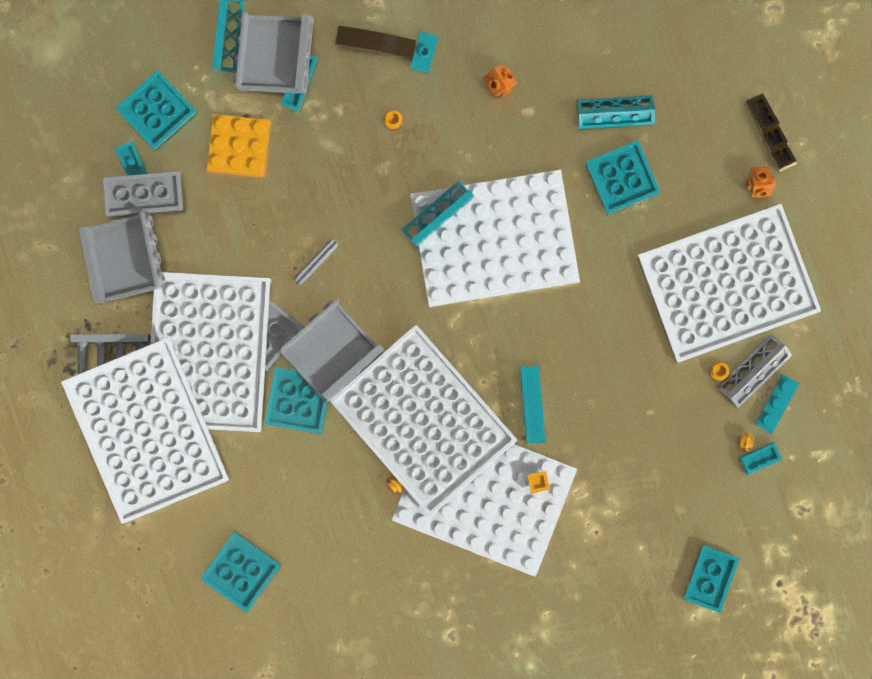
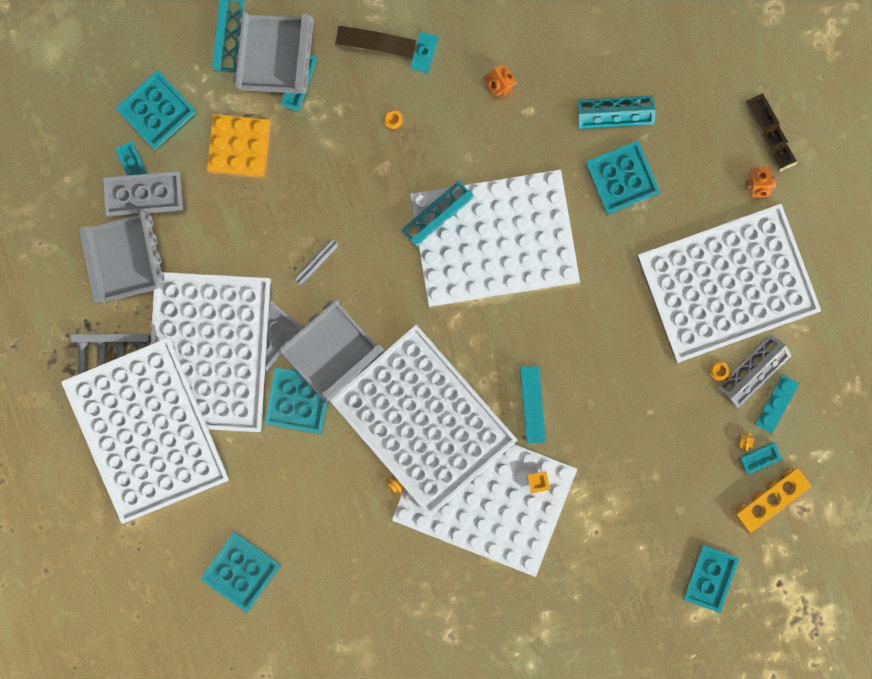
none -> light orange brick [734,467,812,533]

